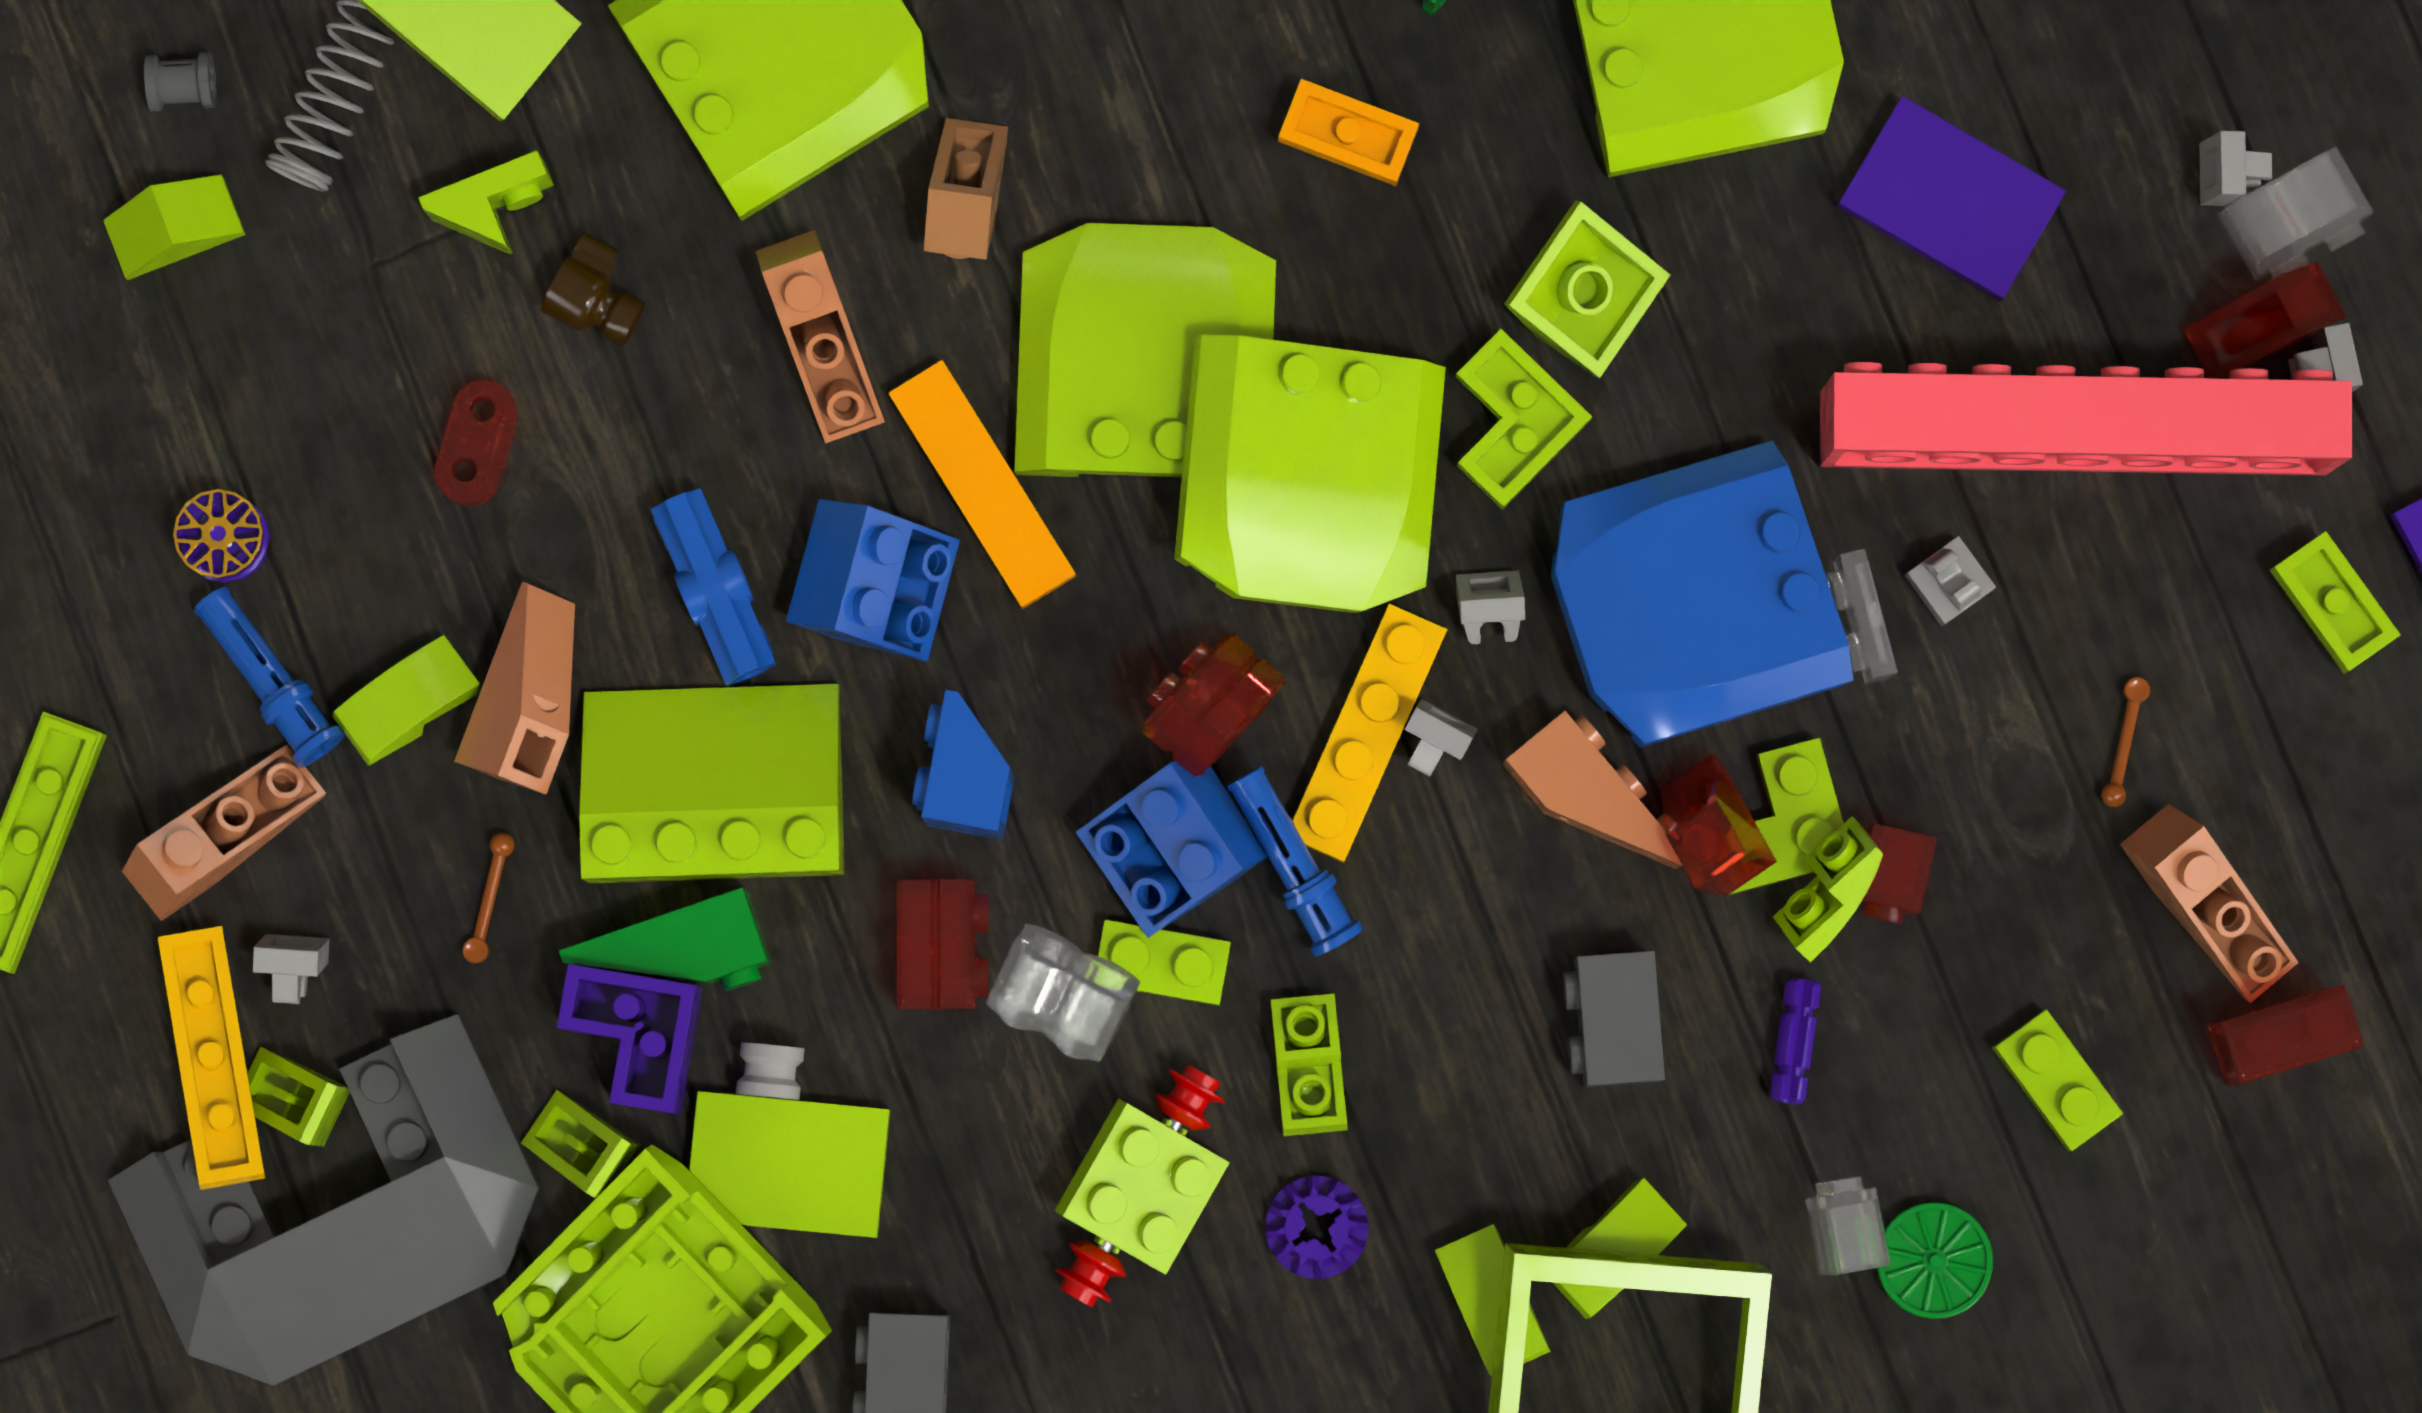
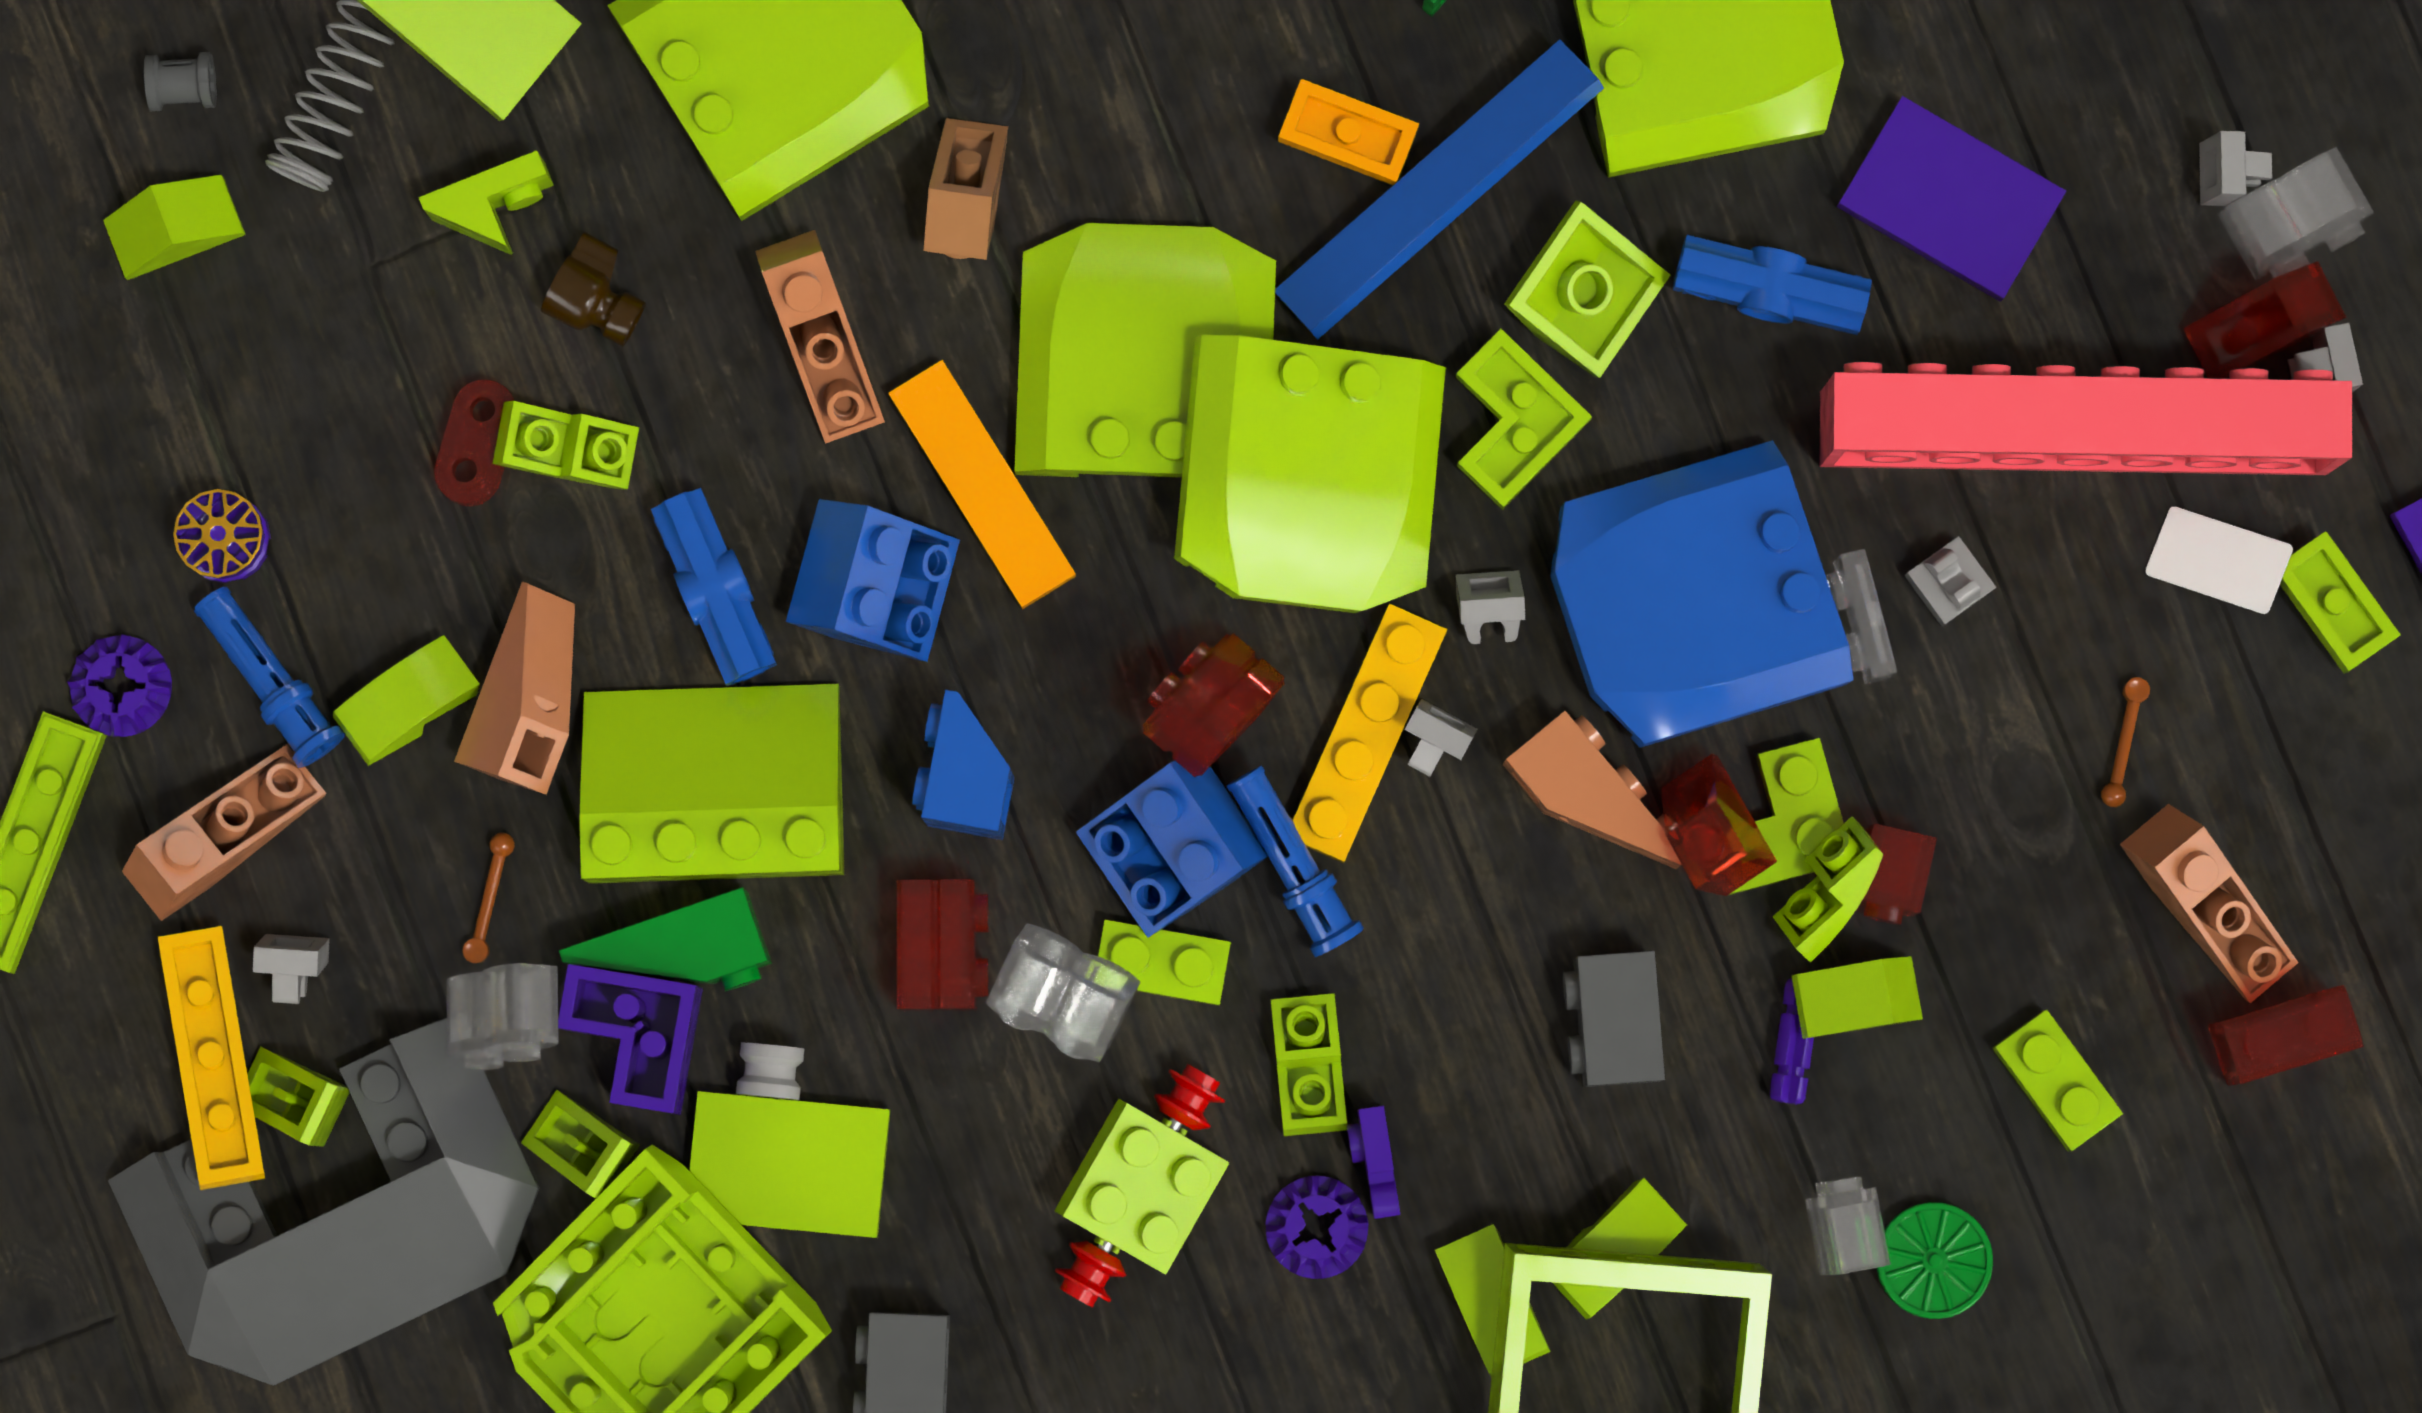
none -> dark purple gear [67,634,172,737]
none -> clear brick [446,963,558,1070]
none -> lime slope [492,401,639,490]
none -> blue tile [1275,39,1604,340]
none -> dark purple plate [1347,1106,1400,1219]
none -> blue piece [1672,235,1872,335]
none -> lime slope [1792,956,1923,1039]
none -> white sticker [2146,507,2293,614]

